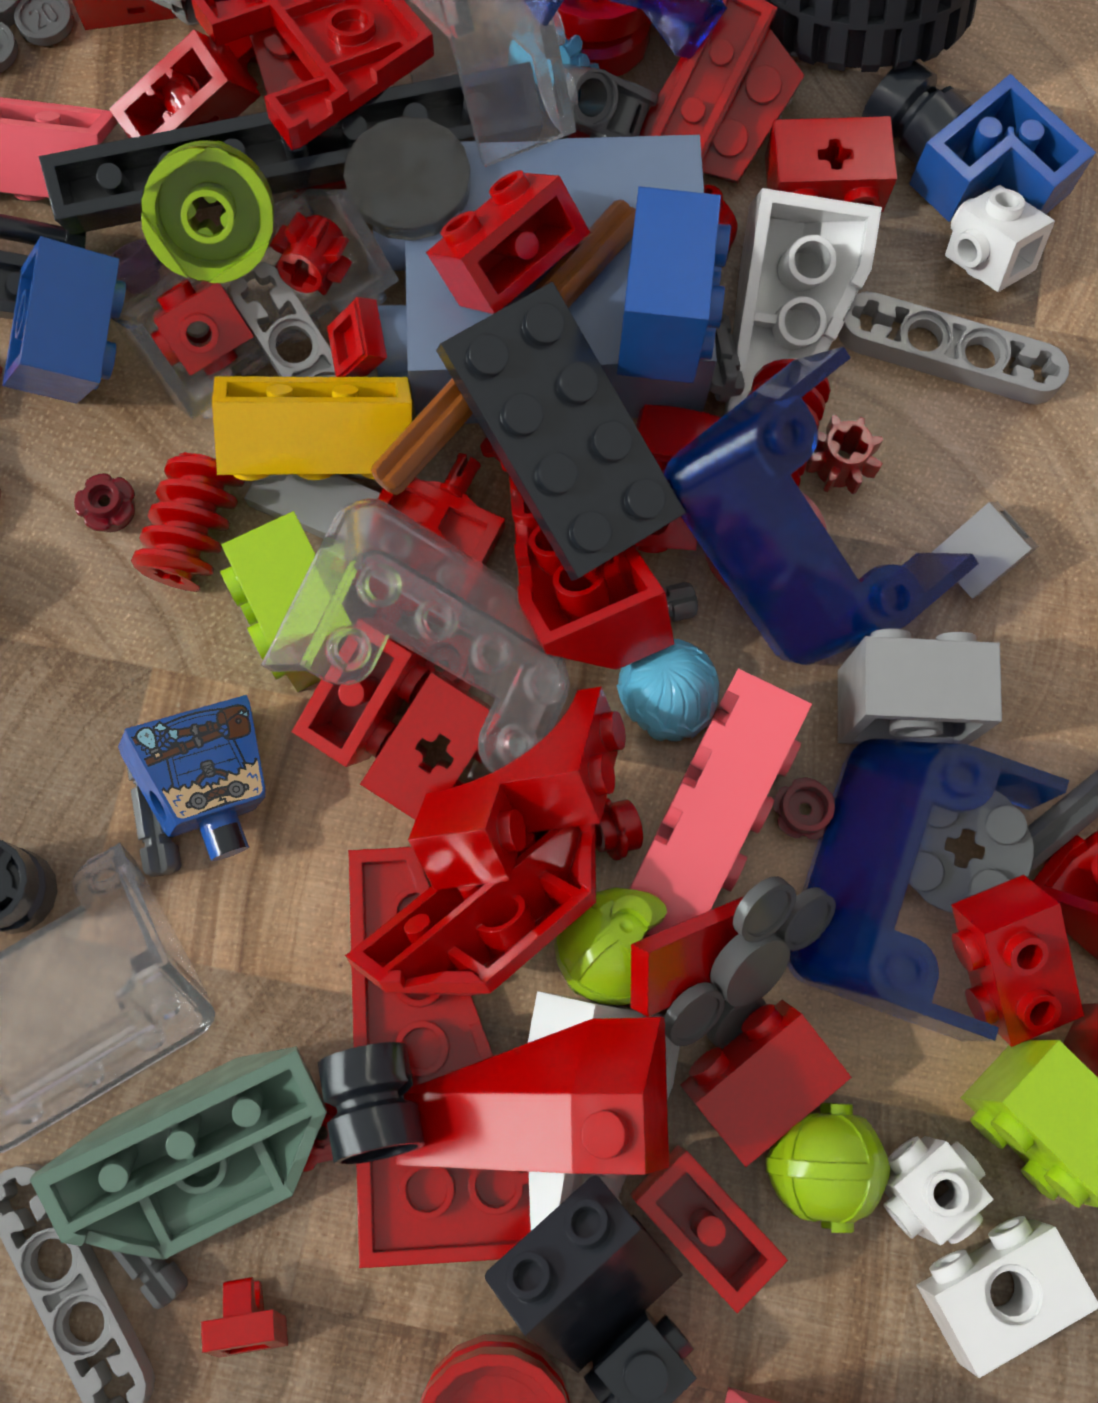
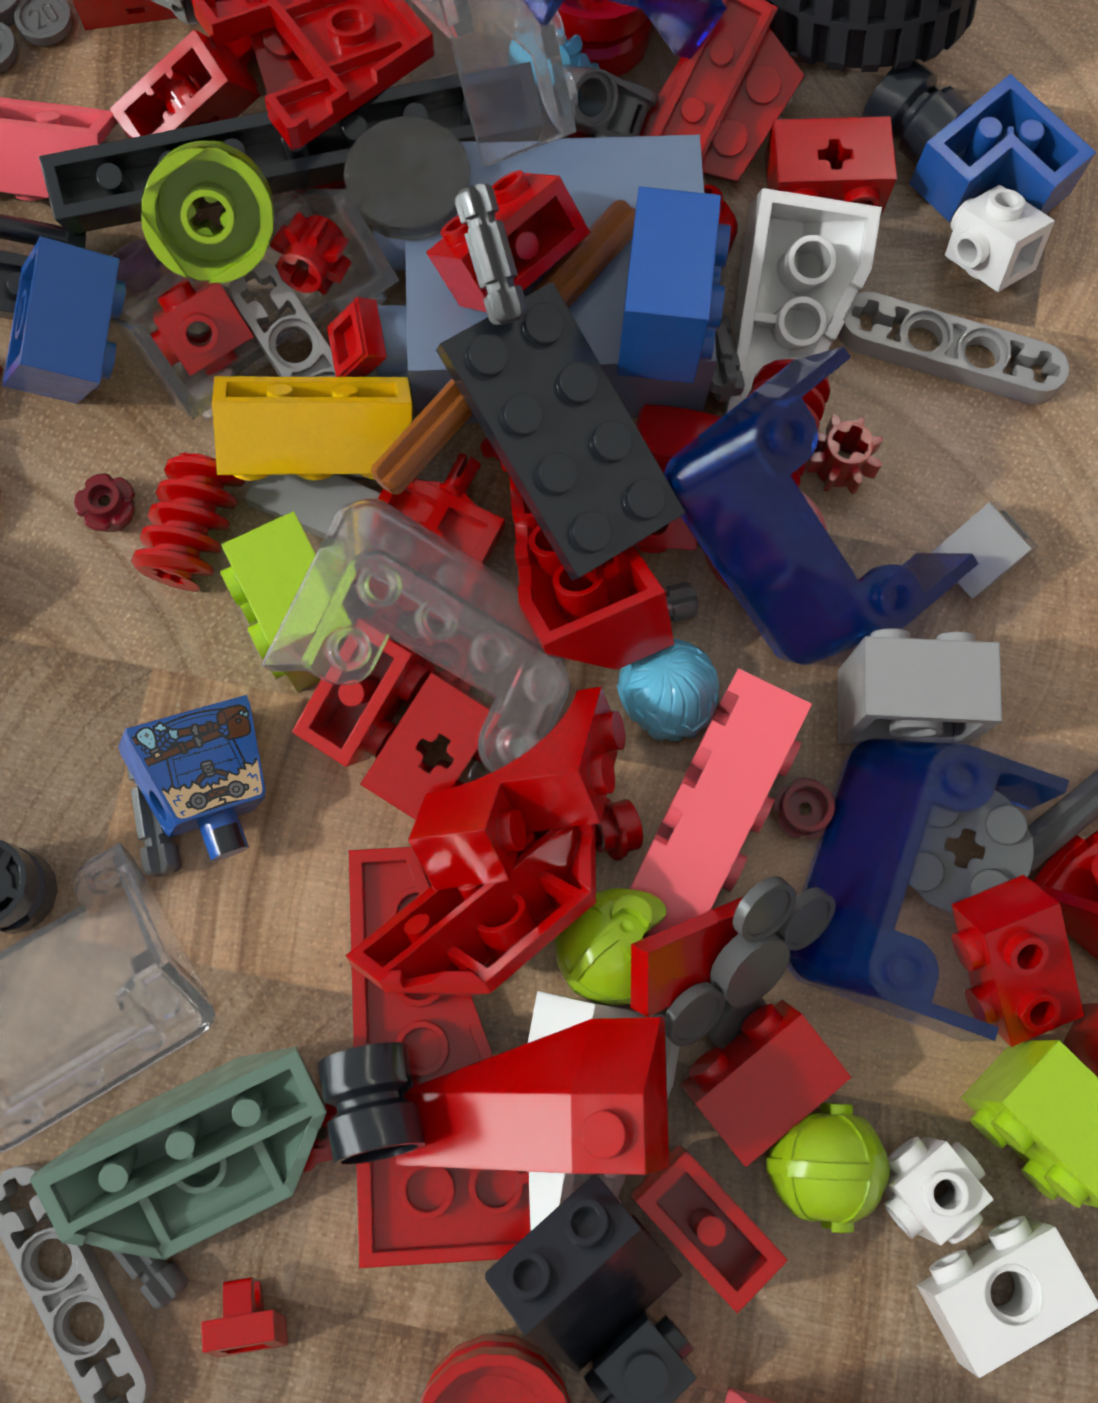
none -> dark grey axle [455,183,528,325]

